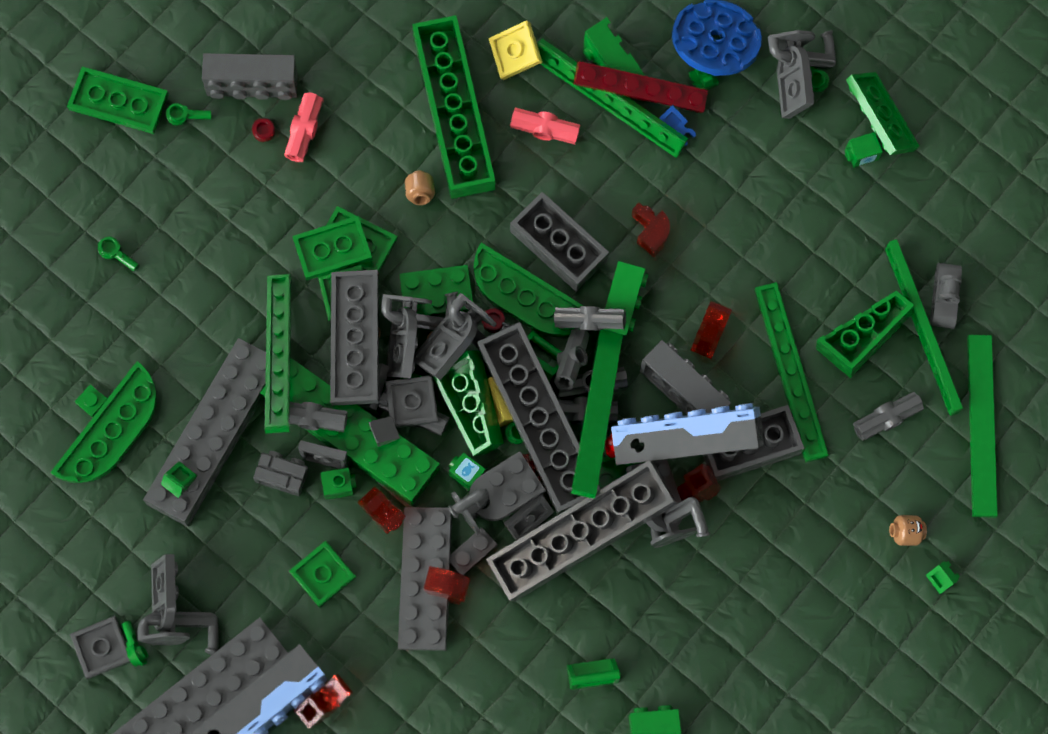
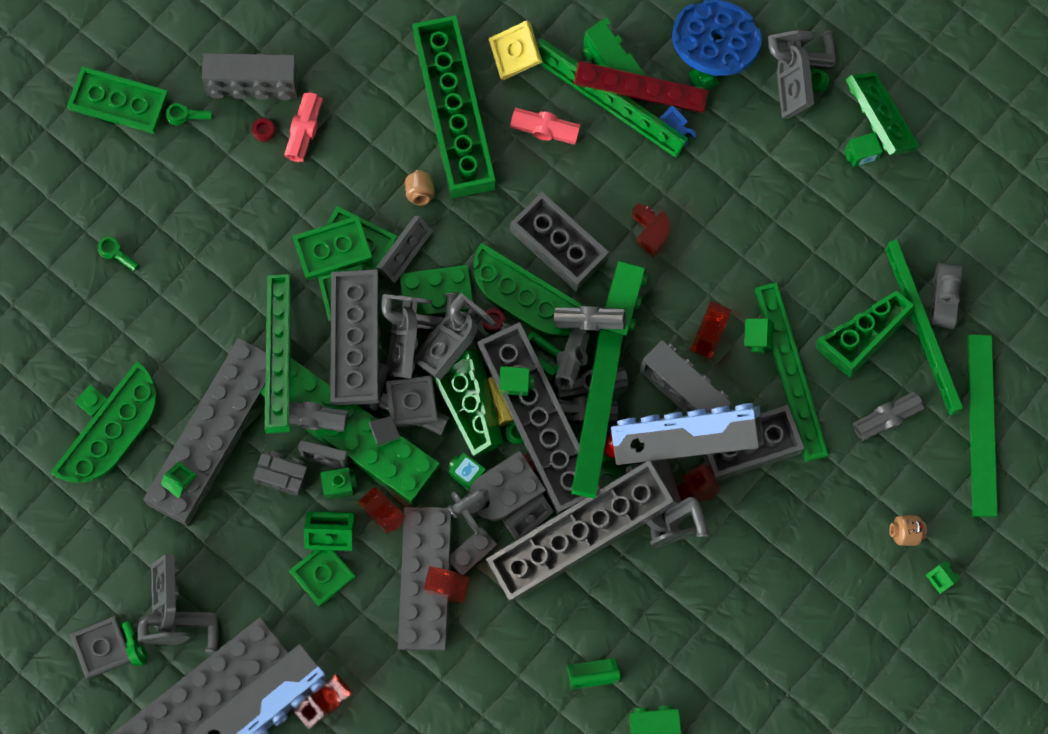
none -> green tile [304,511,355,551]
none -> dark grey plate [376,216,433,283]
none -> green brick [499,367,534,396]
none -> green brick [744,319,774,354]

